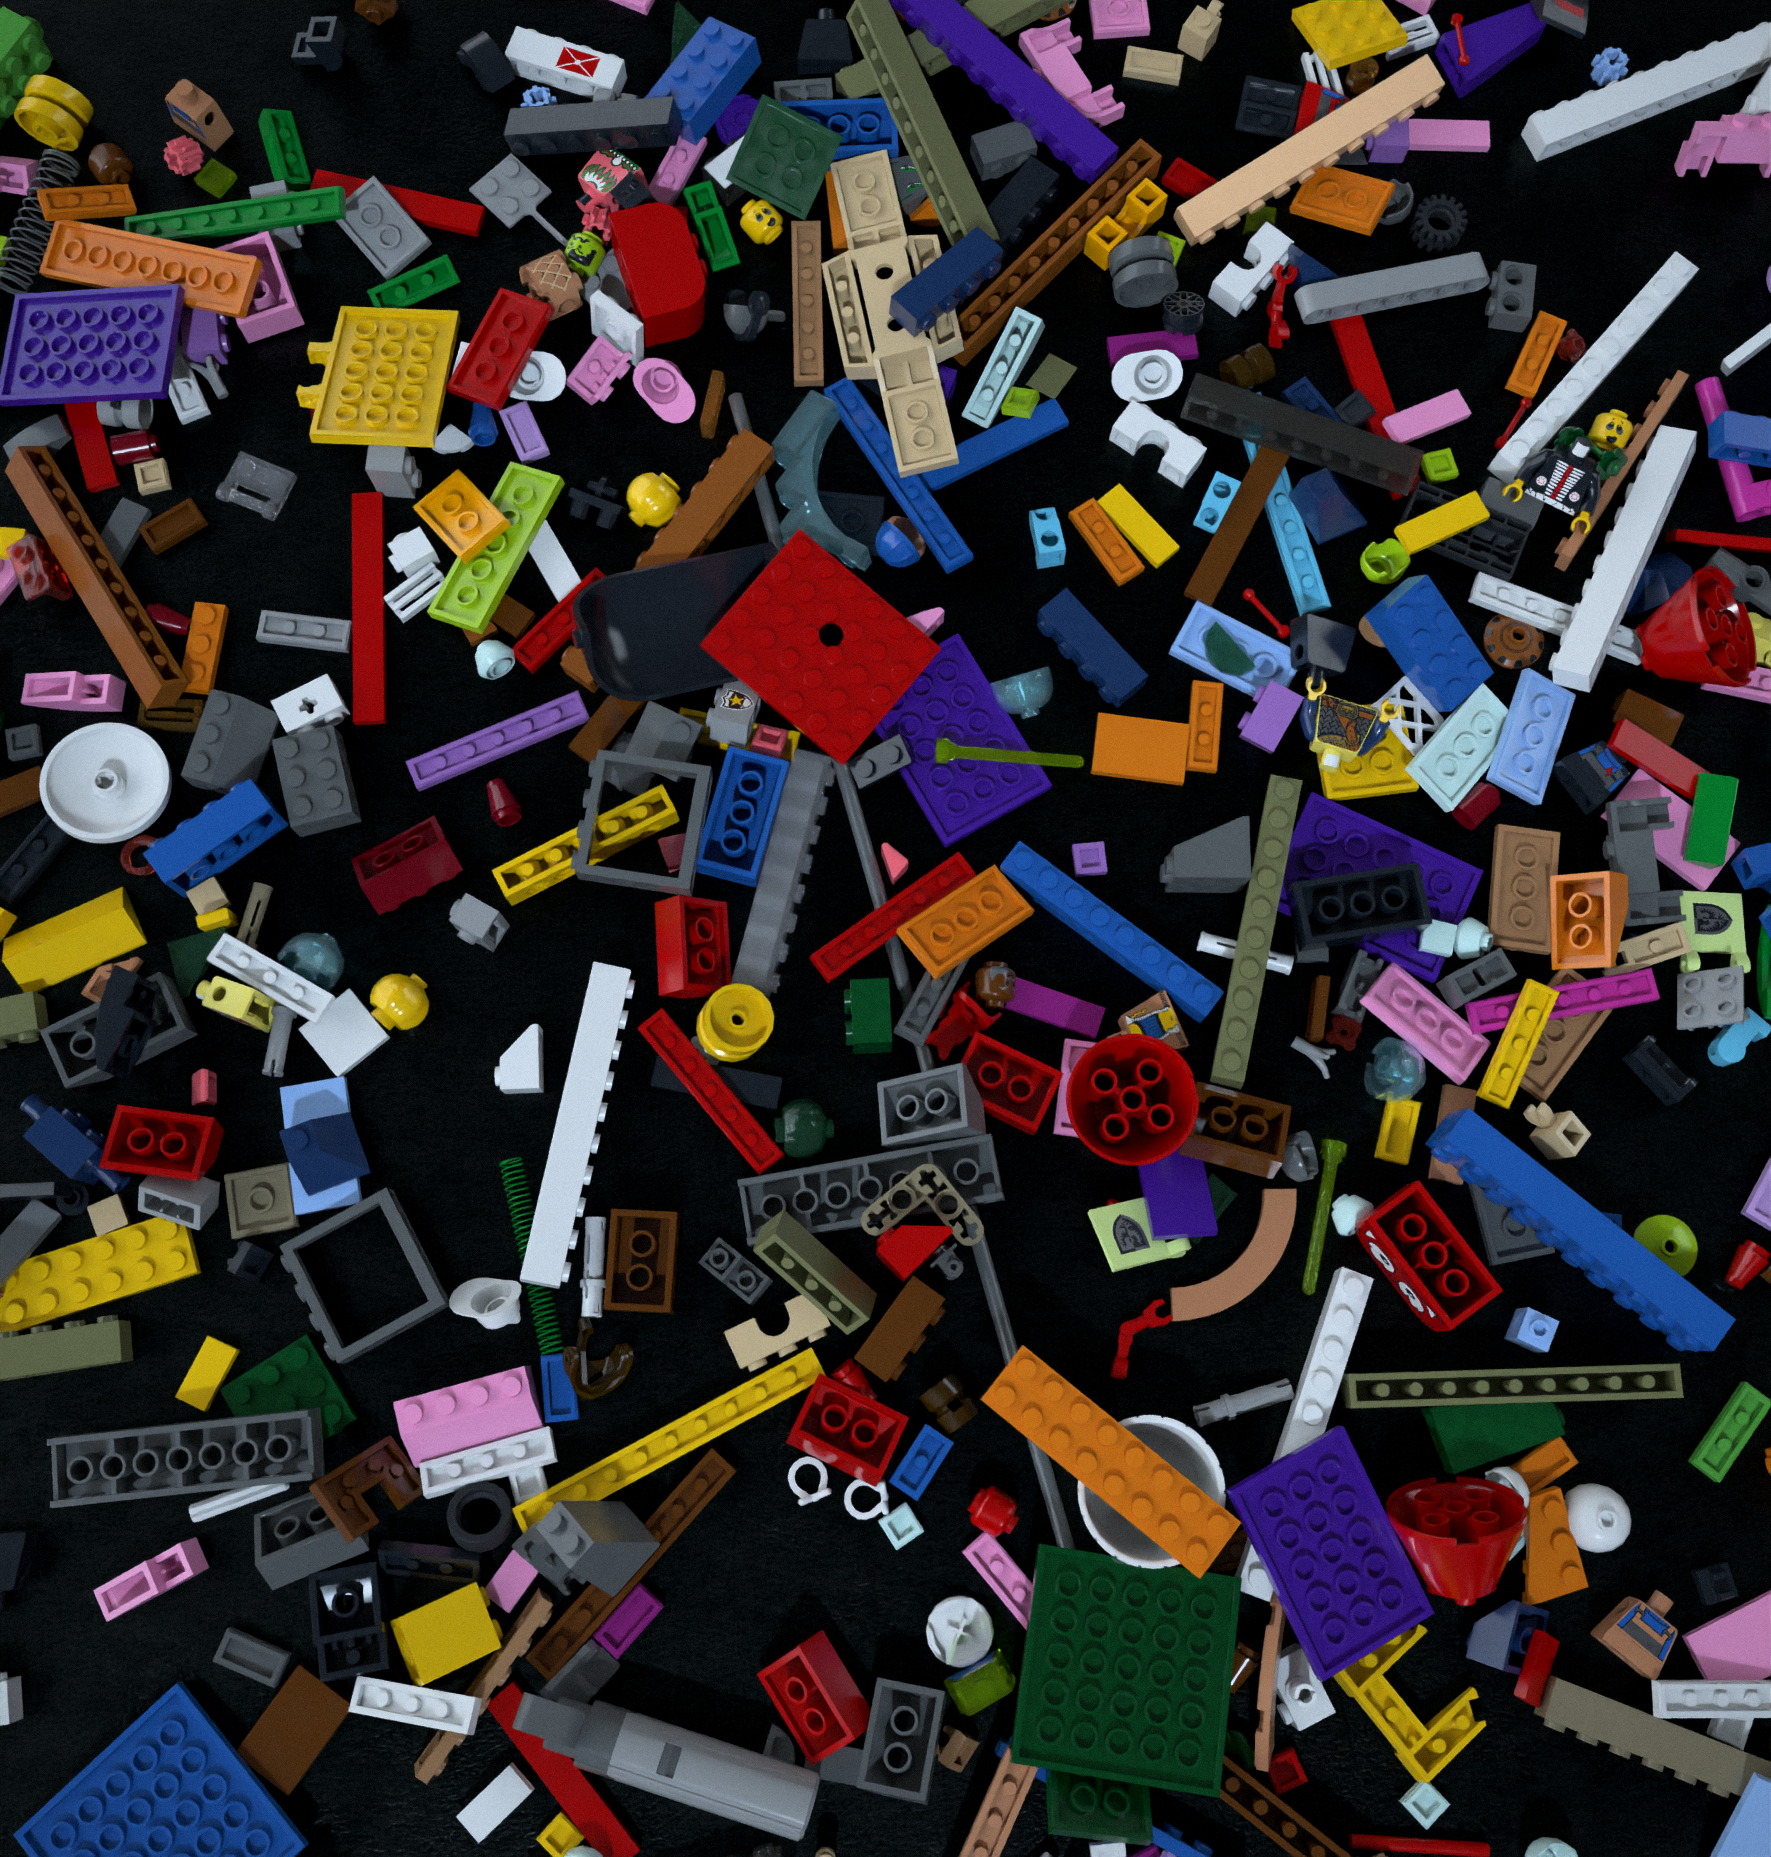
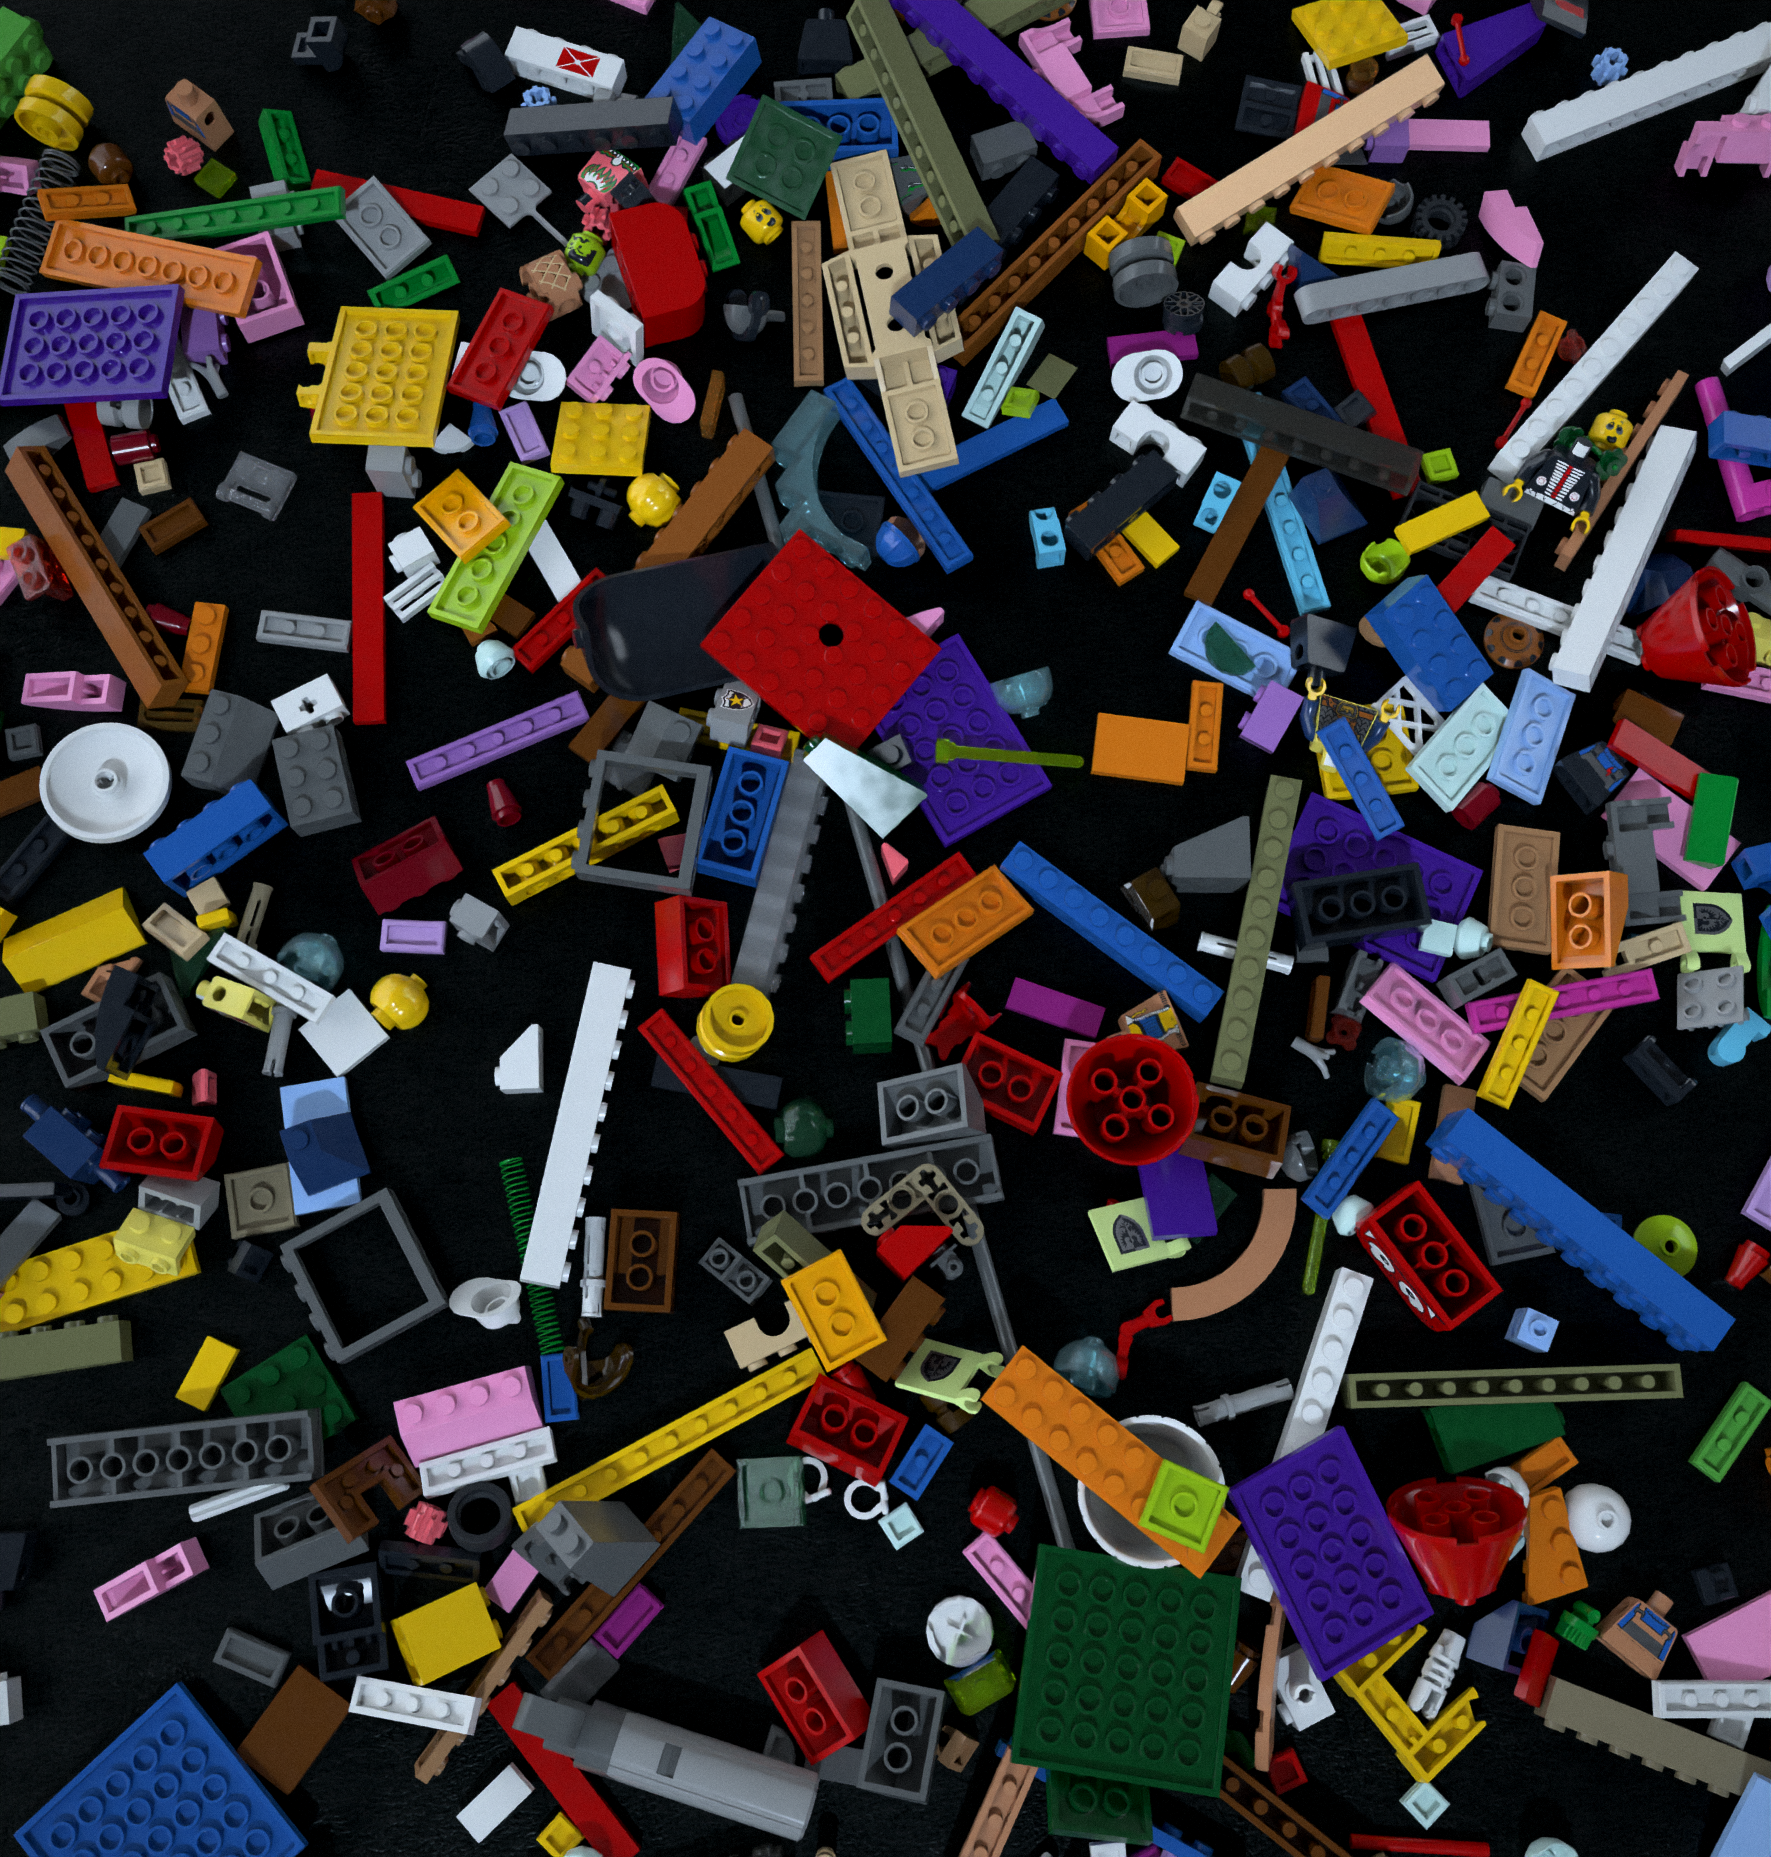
tan tile [87,1194,132,1237] -> none
clear red piece [120,835,157,876] -> none
reddish brown head [974,962,1016,1010] -> none
dark blue brick [1037,588,1149,708] -> none
medium lavender plate [1071,841,1108,877] -> none
bright pink tile [1382,389,1472,447] -> none
tan brick [1523,1102,1591,1160] -> none
none -> yellow tile [108,1073,184,1098]
none -> light yellow bracket [113,1207,196,1276]
none -> tan tile [141,903,210,962]
none -> lavender tile [380,919,448,955]
none -> coral gear [404,1501,448,1545]
none -> yellow plate [550,402,651,476]
none -> plate [736,1456,807,1529]
none -> light orange tile [780,1249,887,1372]
none -> slope [803,732,928,839]
none -> yellowish green flag [895,1339,1005,1414]
none -> clear light blue cylinder [1053,1337,1119,1398]
none -> black brick [1063,450,1179,561]
none -> dark brown torso [1120,867,1181,937]
none -> lime tile [1138,1459,1230,1554]
none -> blue tile [1300,1098,1400,1219]
none -> blue tile [1316,716,1405,841]
none -> yellow tile [1318,231,1442,268]
none -> white hinge [1407,1629,1466,1721]
none -> red tile [1436,526,1516,614]
none -> bright pink slope [1478,190,1544,268]
none -> green piece [1555,1600,1601,1651]

